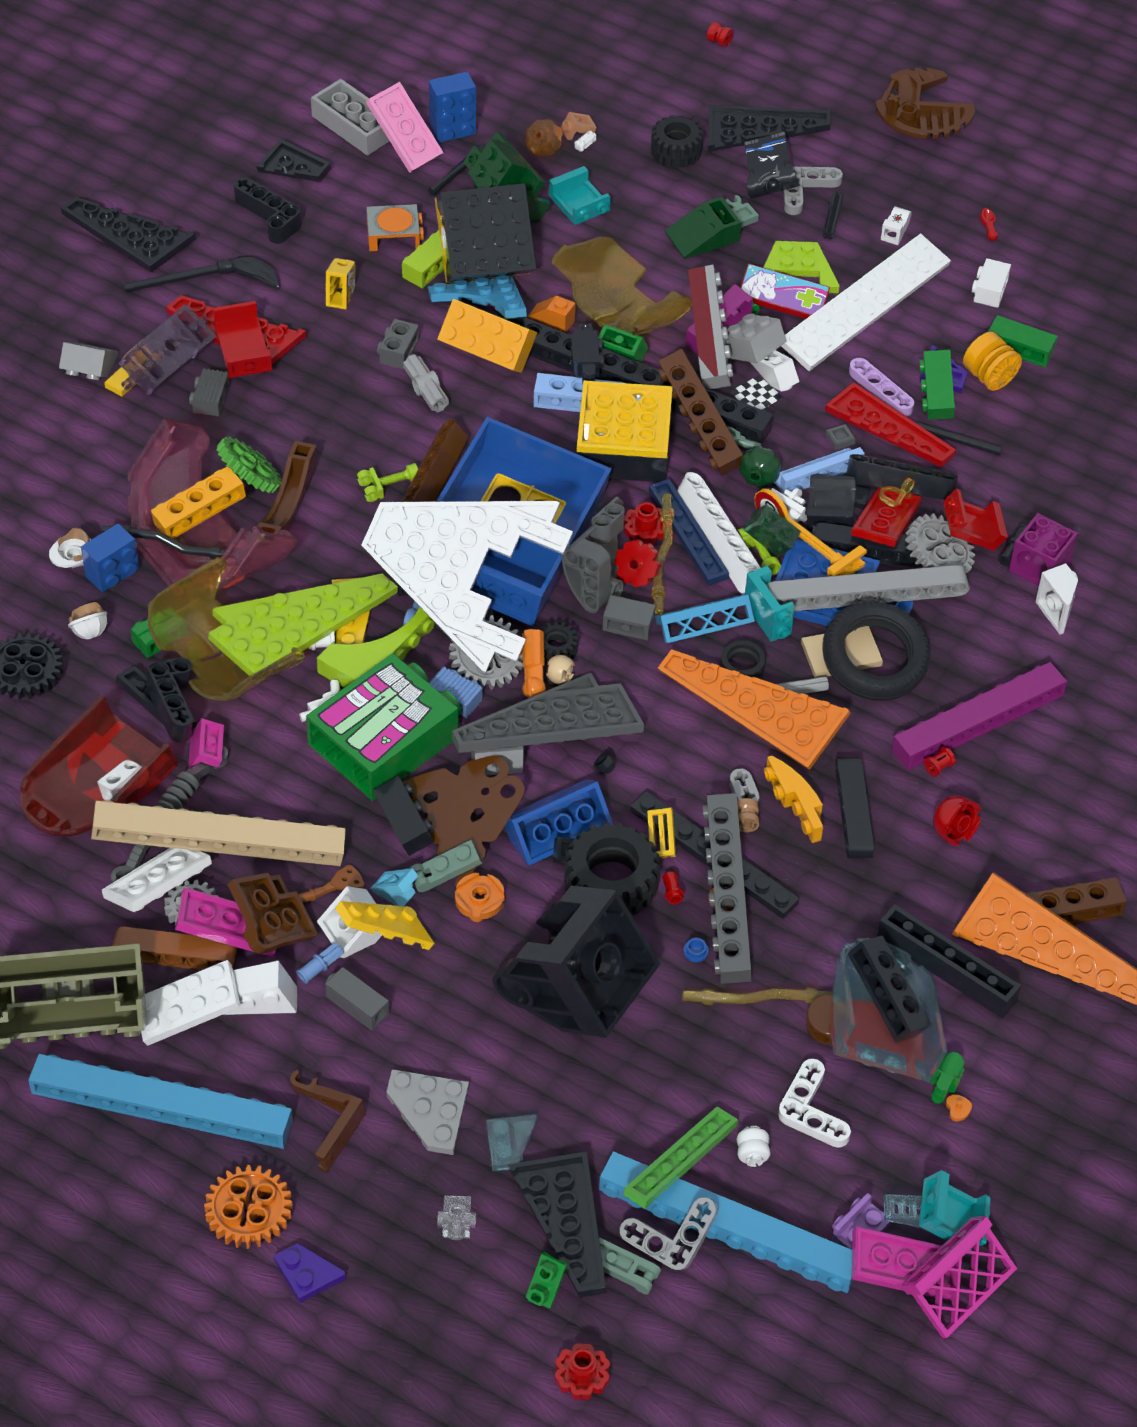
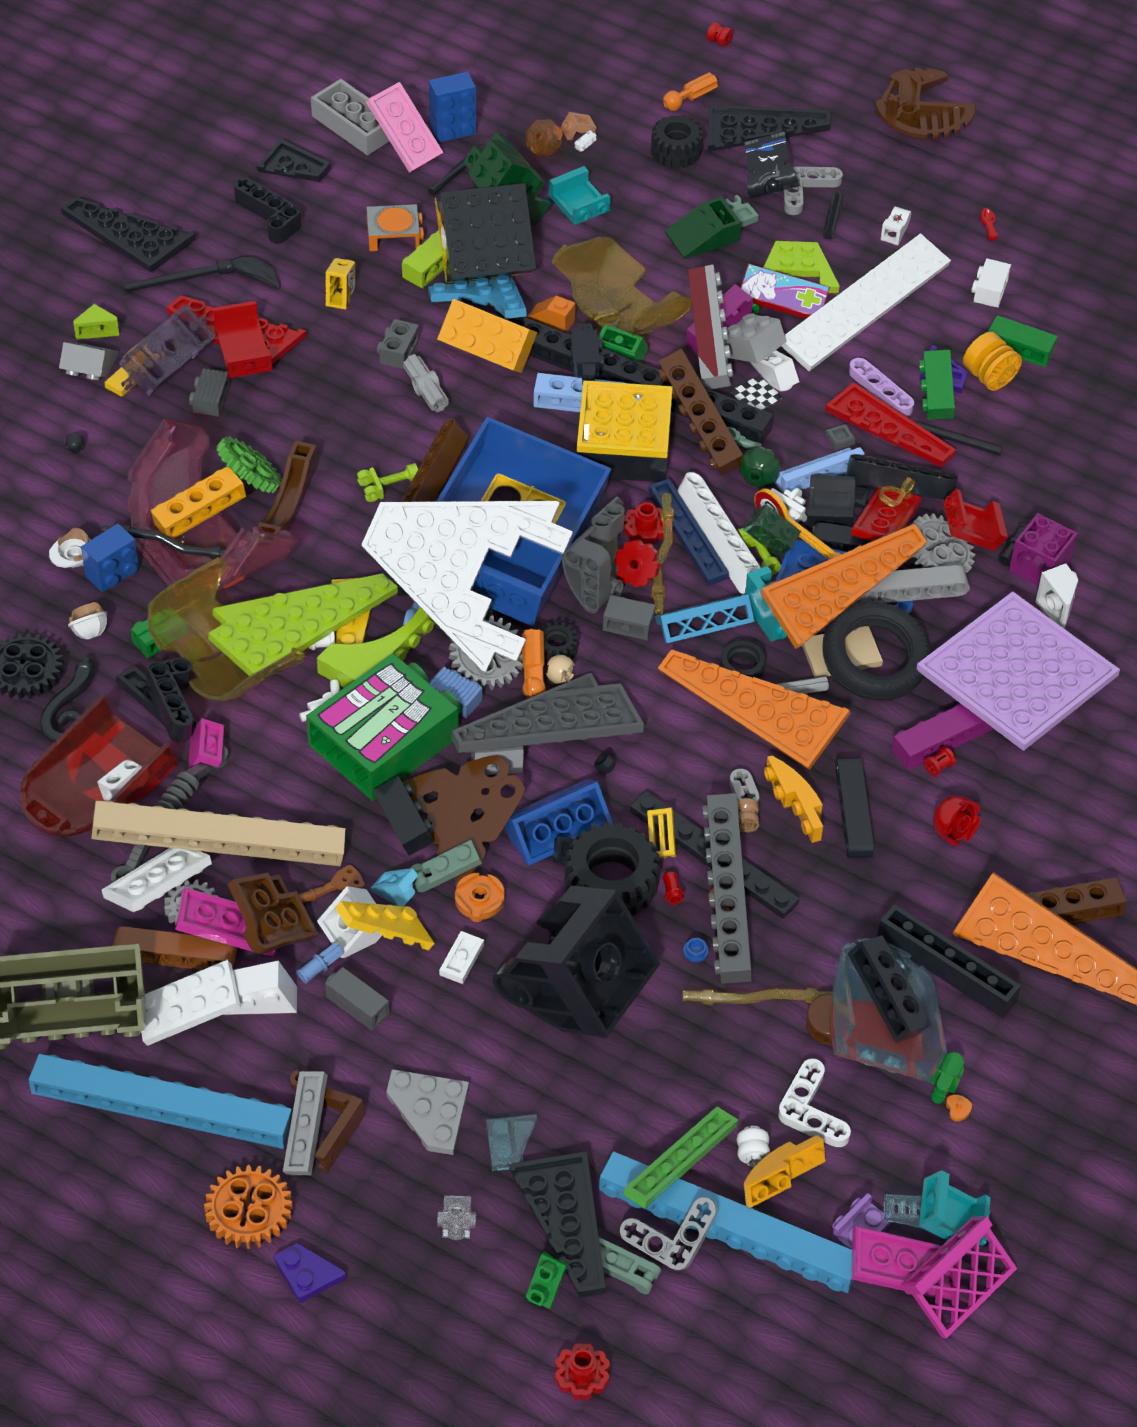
none -> black plant [40,657,95,745]
none -> black hinge [66,433,84,453]
none -> lime slope [73,304,119,339]
none -> light grey plate [283,1071,328,1175]
none -> white plate [439,931,484,984]
none -> orange piece [663,72,718,111]
none -> light orange slope [744,1135,825,1208]
none -> orange wing [760,524,927,649]
none -> lavender plate [917,592,1120,751]

